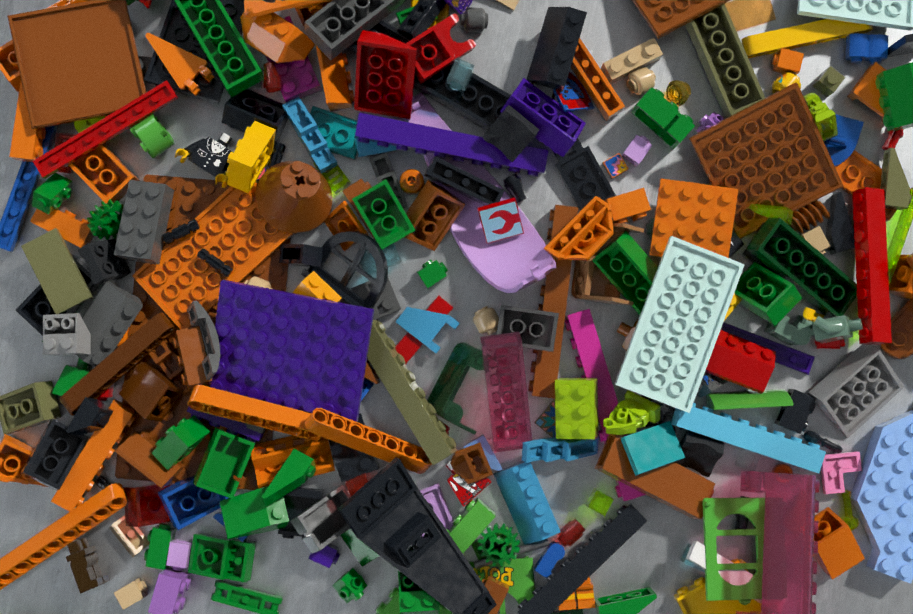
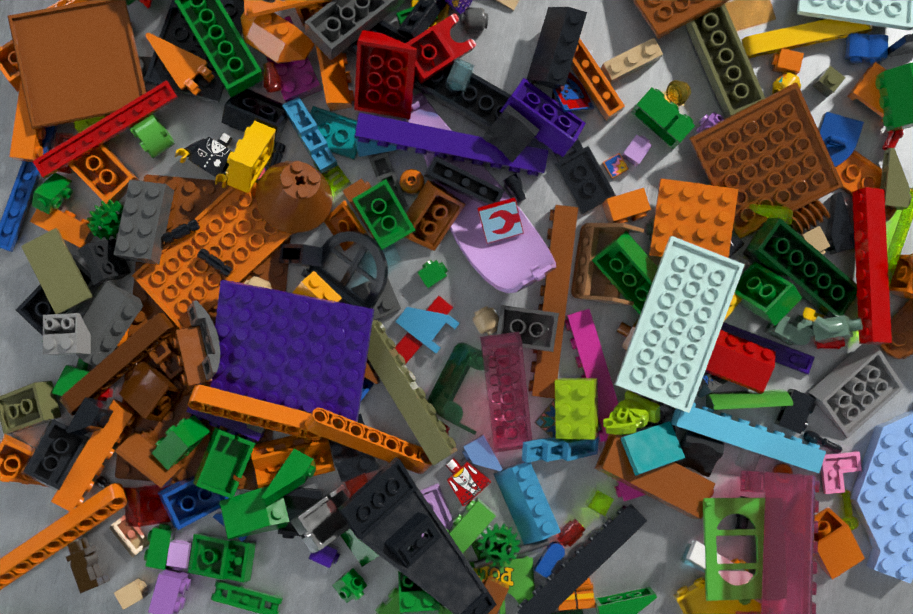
dark orange slope [450,442,493,484] -> none
orange wedge [544,196,614,261] -> none
tan head [626,67,656,95] -> none
lime piece [803,93,838,141] -> none

